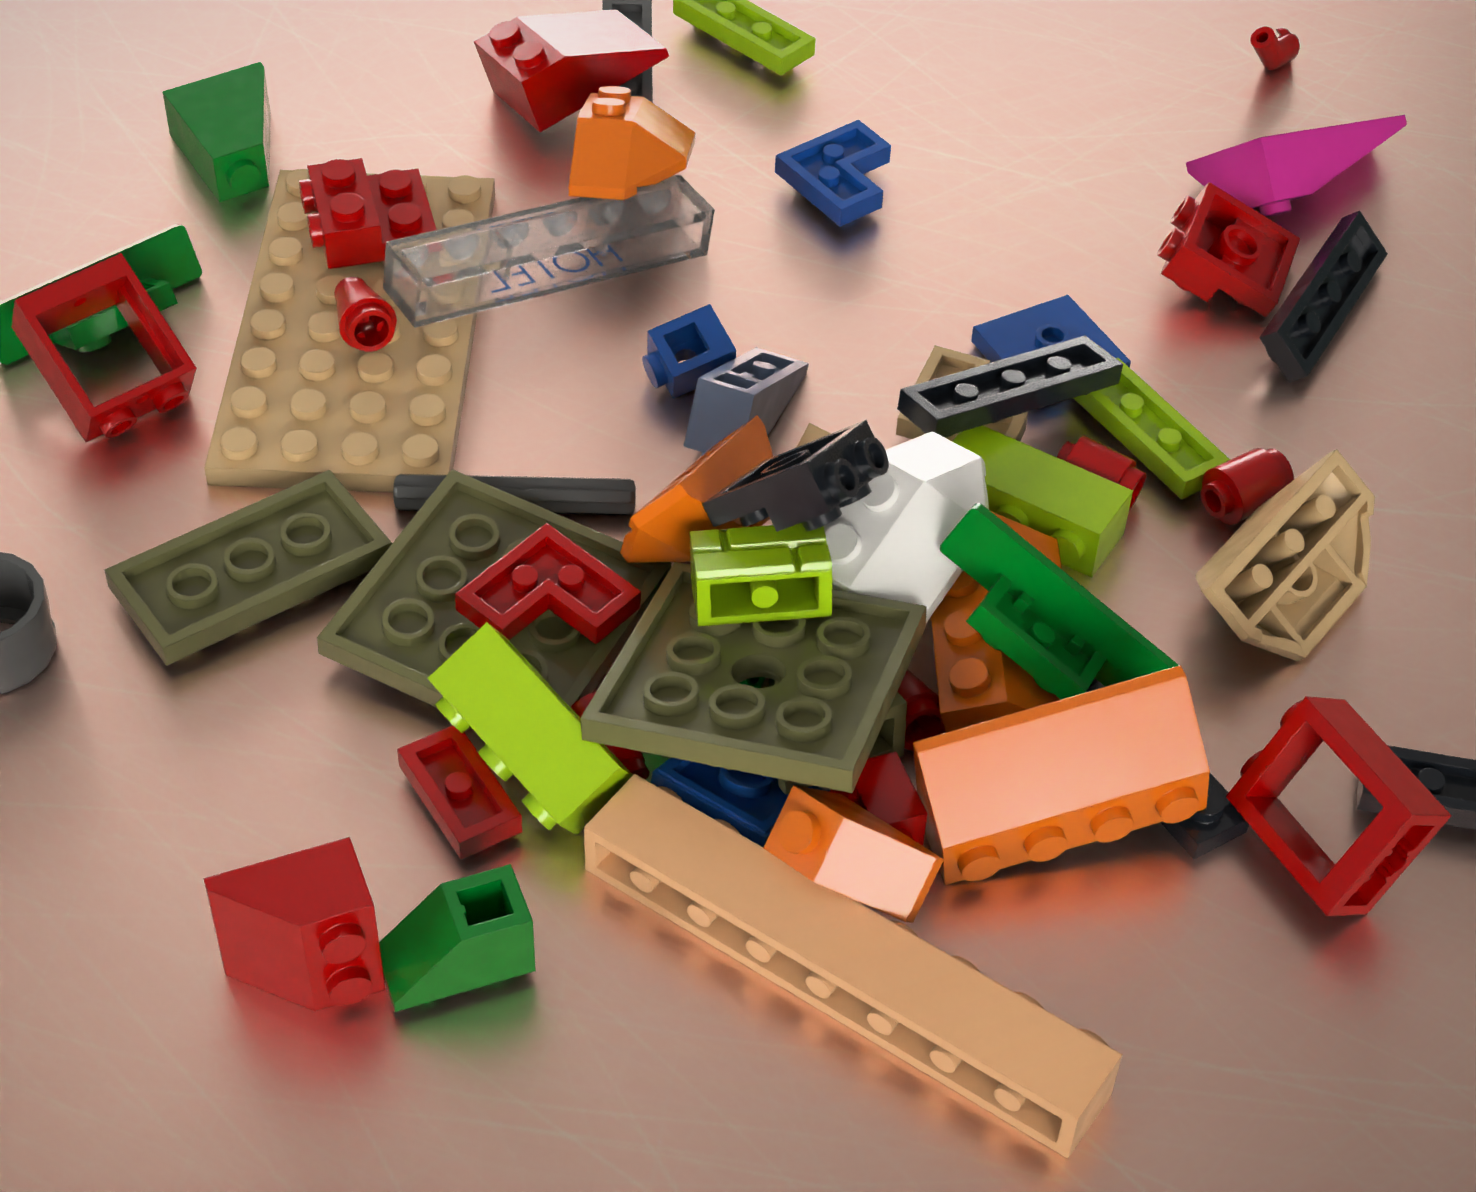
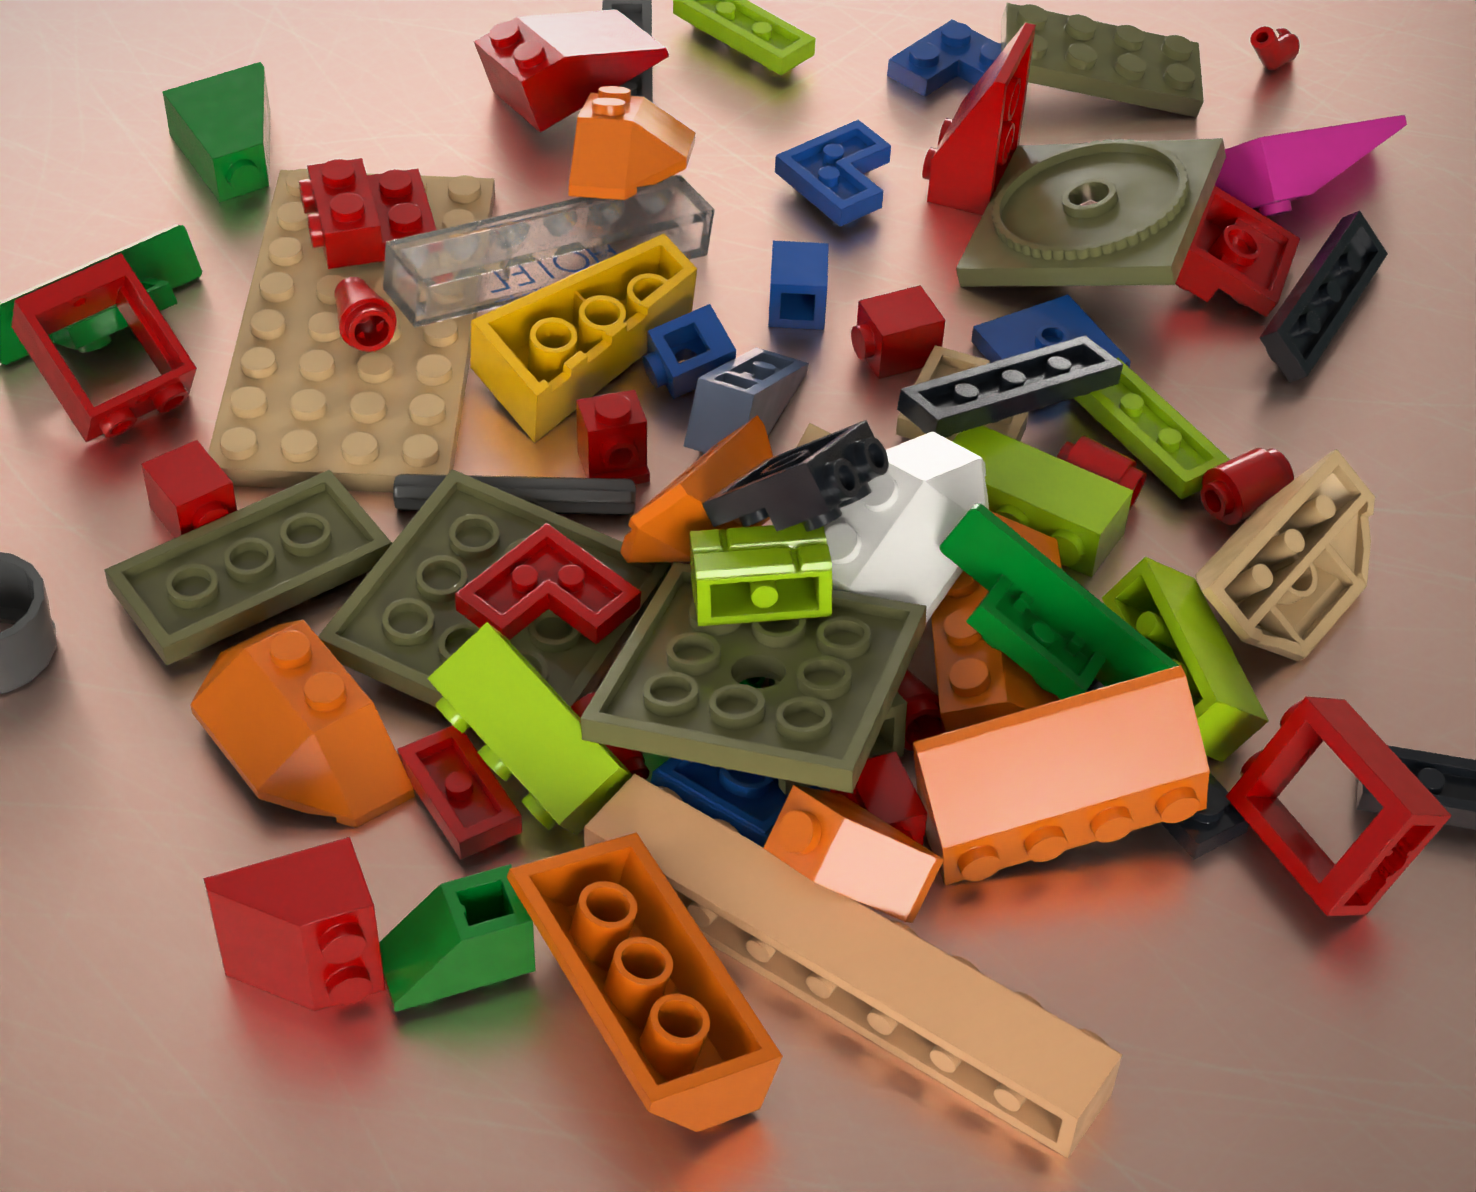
none -> red brick [141,440,237,538]
none -> orange wedge [190,620,415,828]
none -> yellow wedge [470,233,697,443]
none -> orange slope [507,832,783,1132]
none -> red brick [576,389,650,485]
none -> blue brick [768,240,829,330]
none -> red brick [851,285,946,379]
none -> blue plate [887,19,1001,97]
none -> red slope [922,22,1036,216]
none -> olive piece [956,138,1226,287]
none -> olive plate [1001,2,1204,118]
none -> lime brick [1102,557,1269,762]

